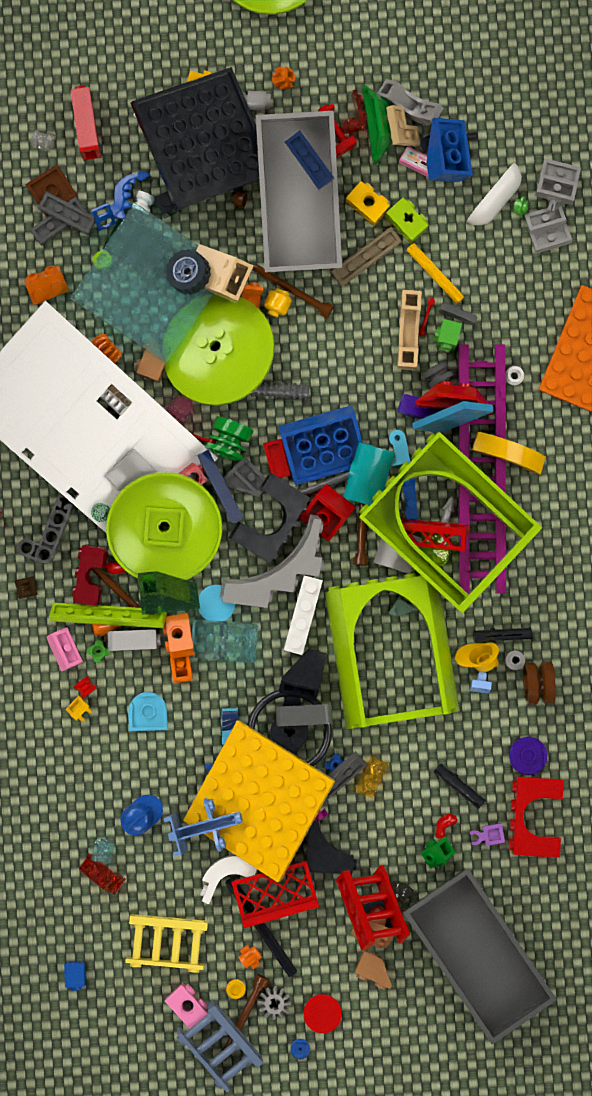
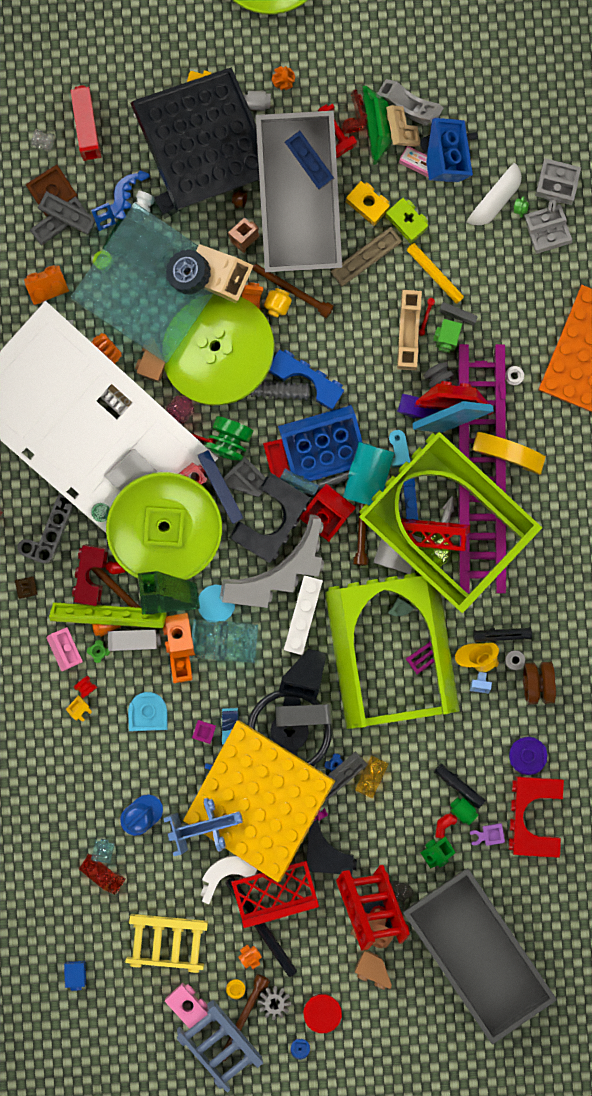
none -> magenta plate [192,720,216,744]
none -> nougat brick [228,218,259,253]
none -> blue arch [269,349,344,411]
none -> clear light blue pin [280,468,319,496]
none -> magenta tile [406,641,434,675]
none -> green brick [450,797,479,826]

